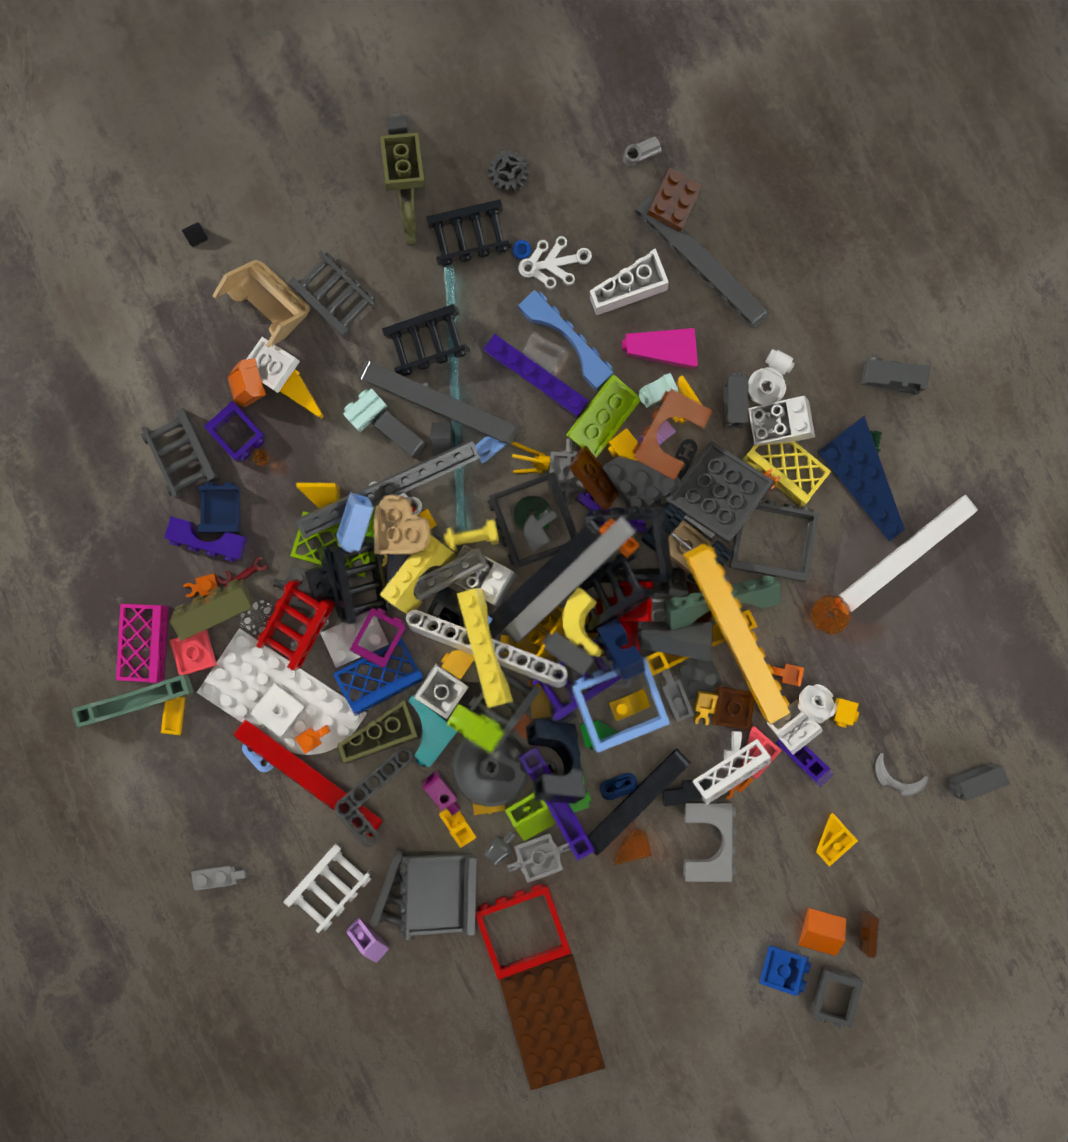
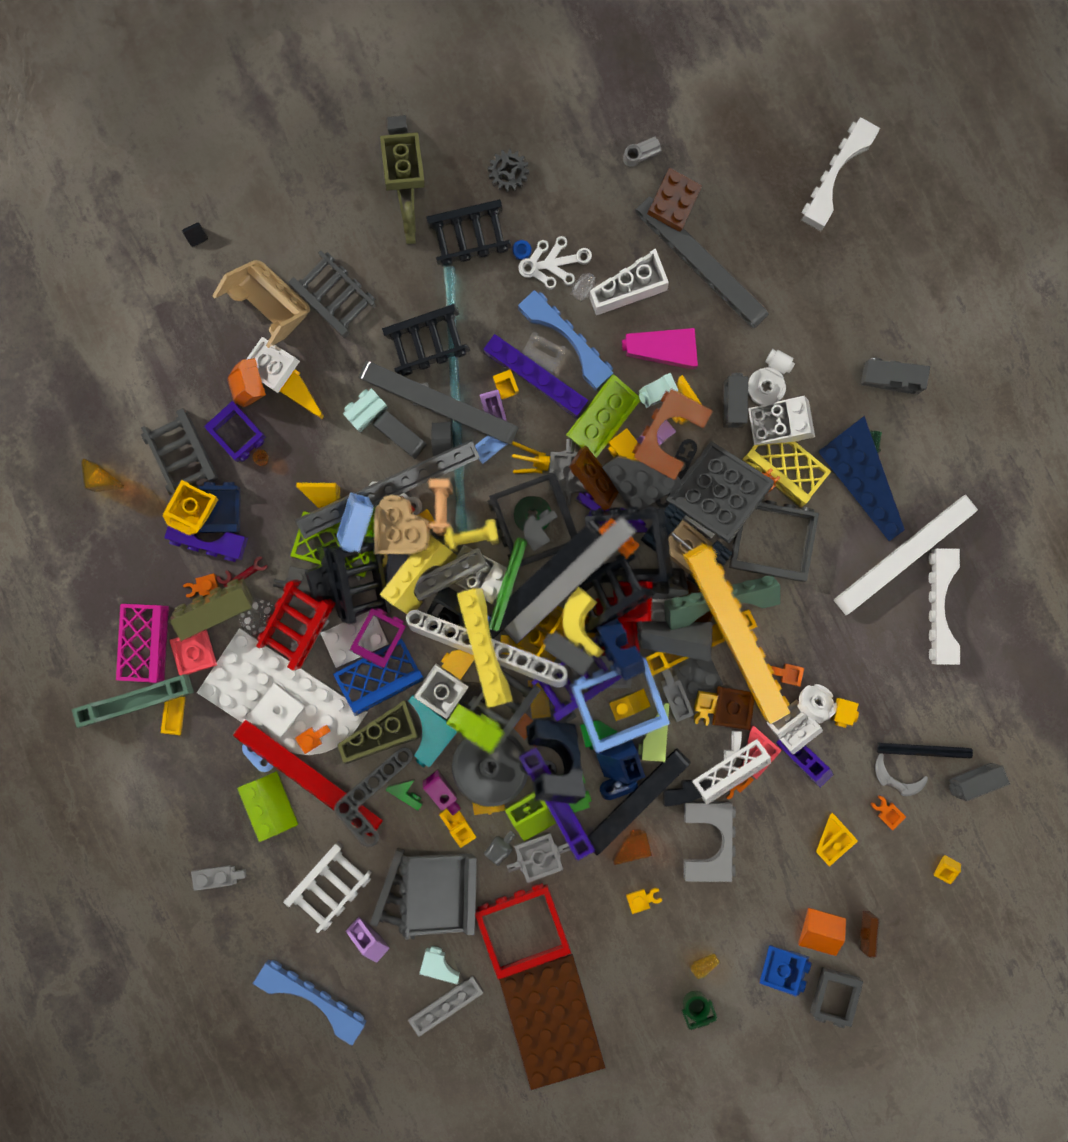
clear orange plate [811,595,851,634] -> none
none -> clear yellow slope [81,458,124,492]
none -> yellow slope [163,480,218,536]
none -> lime slope [237,771,299,842]
none -> medium blue arch [253,959,366,1045]
none -> green slope [385,779,423,811]
none -> light grey plate [408,976,484,1037]
none -> light aqua arch [420,946,460,984]
none -> light nougat fence [429,479,453,536]
none -> lavender slope [480,389,507,421]
none -> bright green axle [489,537,527,631]
none -> yellow panel [493,369,519,400]
none -> clear brick [570,272,597,302]
none -> dark blue slope [595,739,645,784]
none -> yellow plate [626,888,662,914]
none -> yellowish green slope [638,703,669,762]
none -> dark green piece [682,990,717,1030]
none -> clear yellow cone [690,953,720,980]
none -> white arch [801,117,880,231]
none -> orange plate [870,795,906,830]
none -> black axle [877,743,973,759]
none -> white arch [929,549,960,665]
none -> yellow slope [934,855,961,885]

